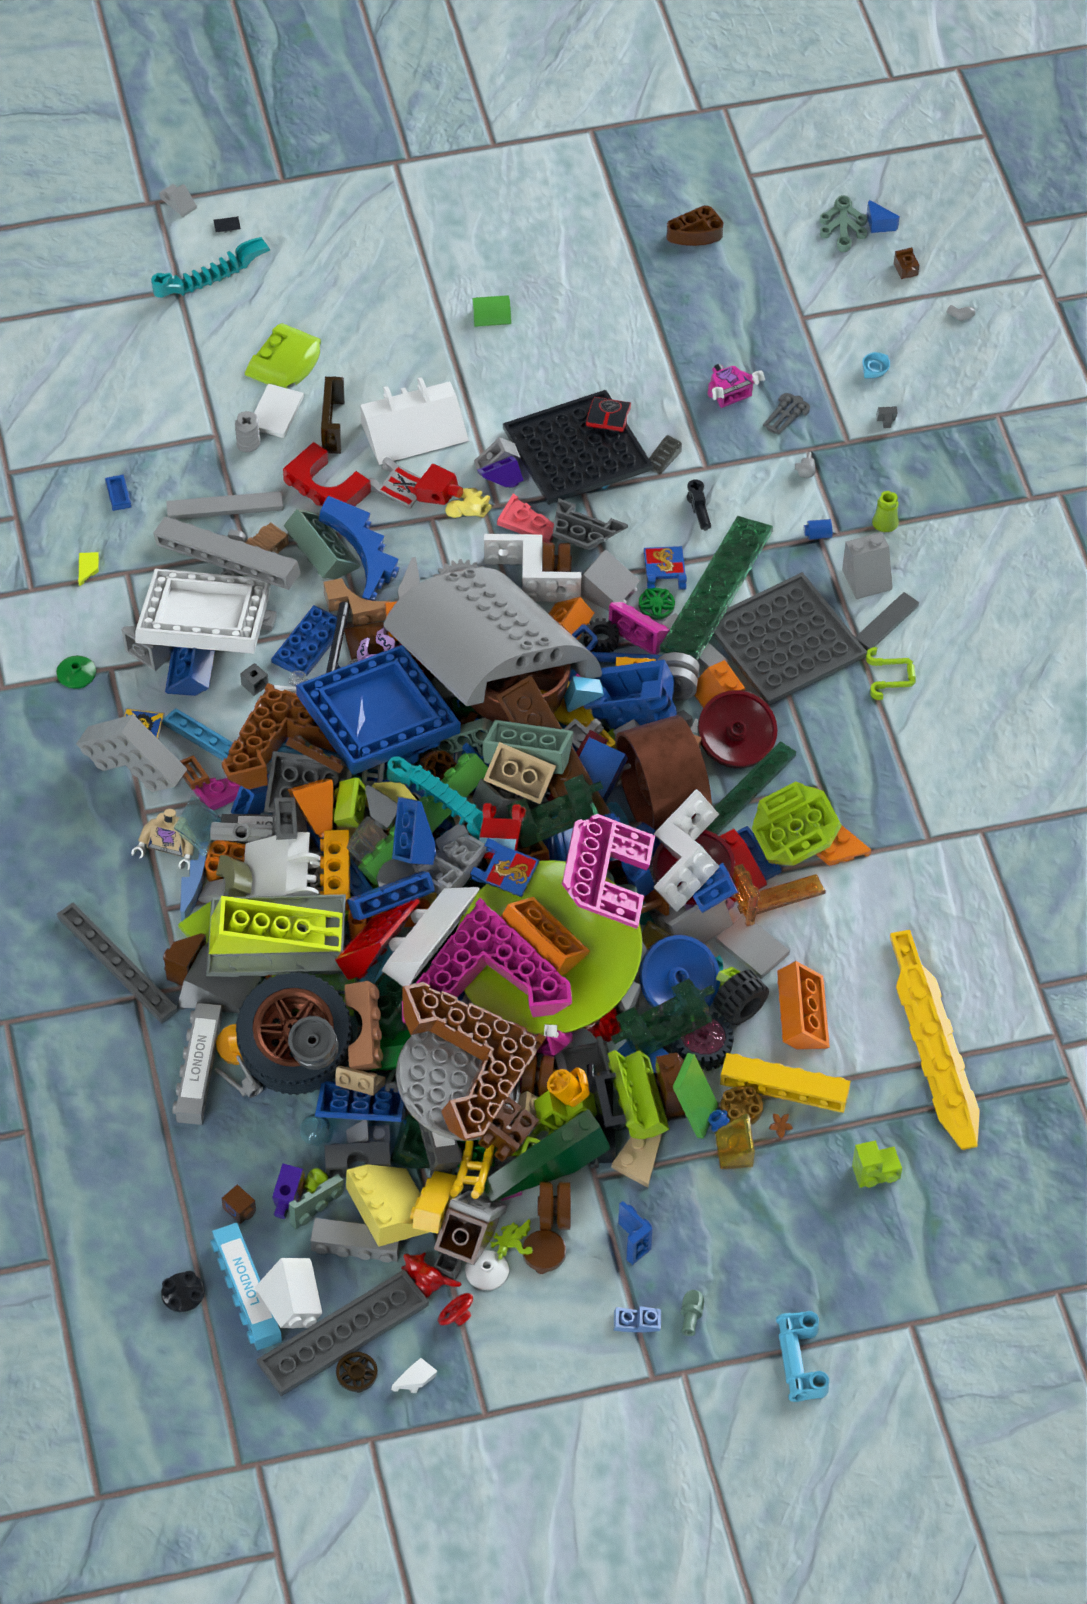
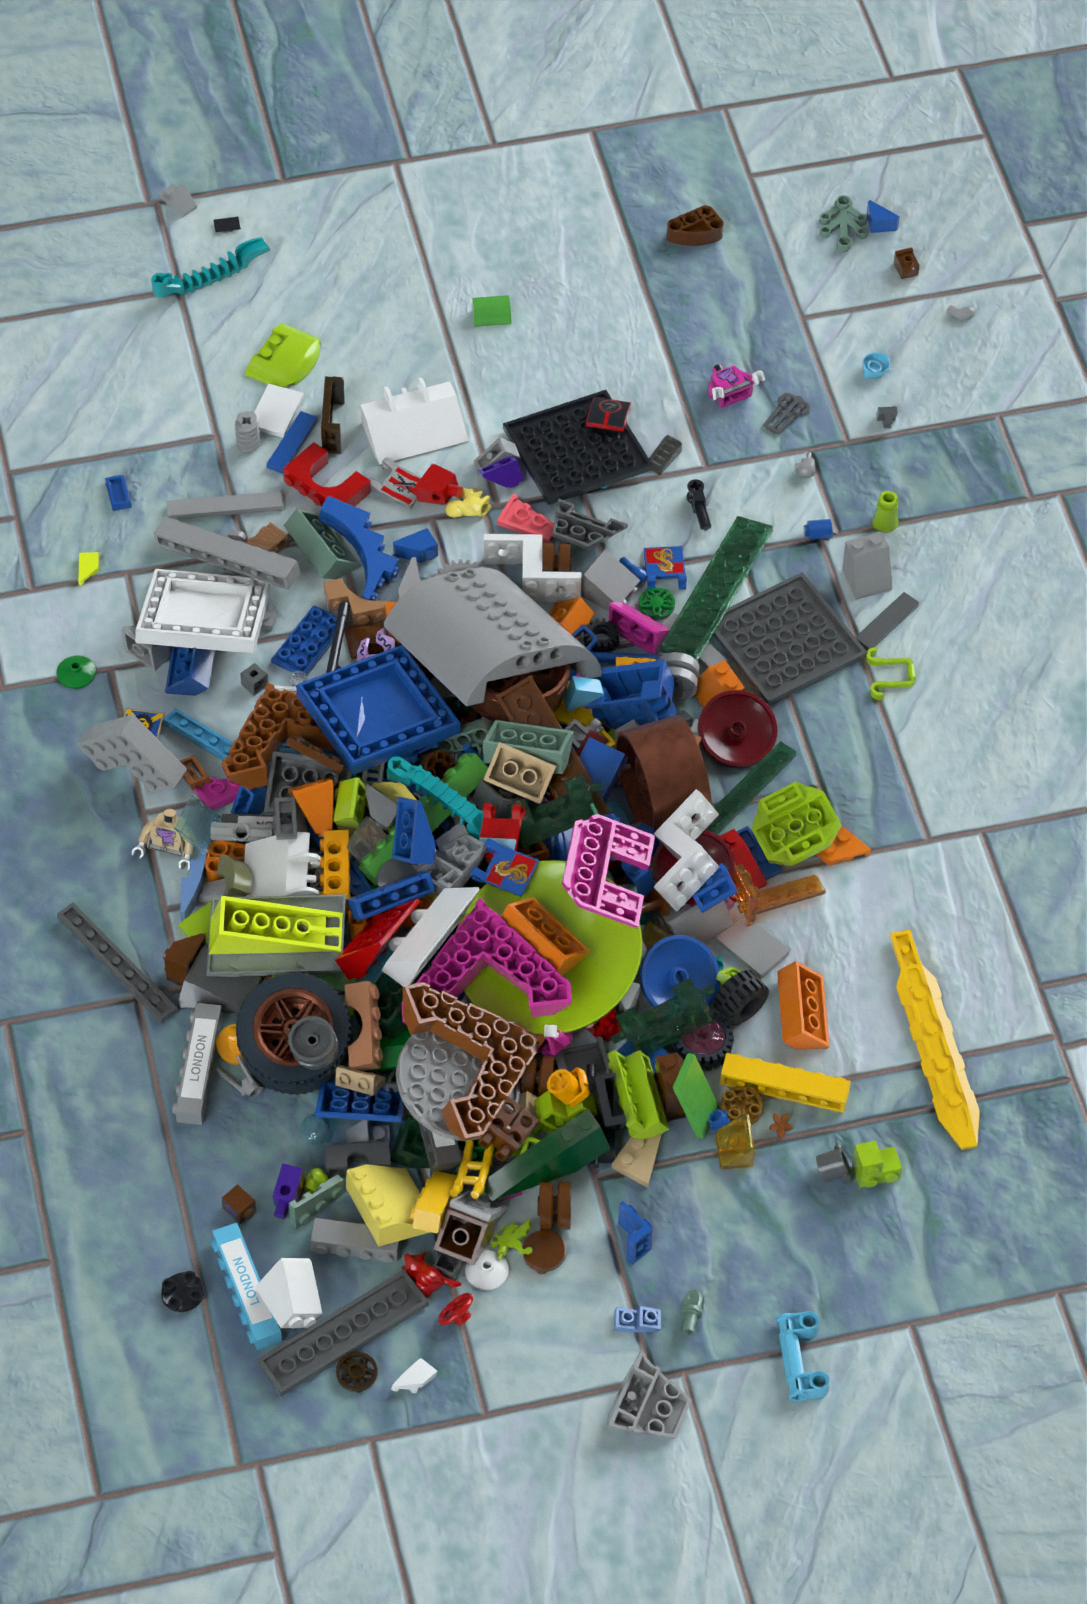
none -> blue tile [267,411,318,474]
none -> blue slope [393,528,438,563]
none -> light grey wedge [607,1350,692,1439]
none -> blue piece [619,557,647,585]
none -> dark grey piece [816,1144,851,1184]

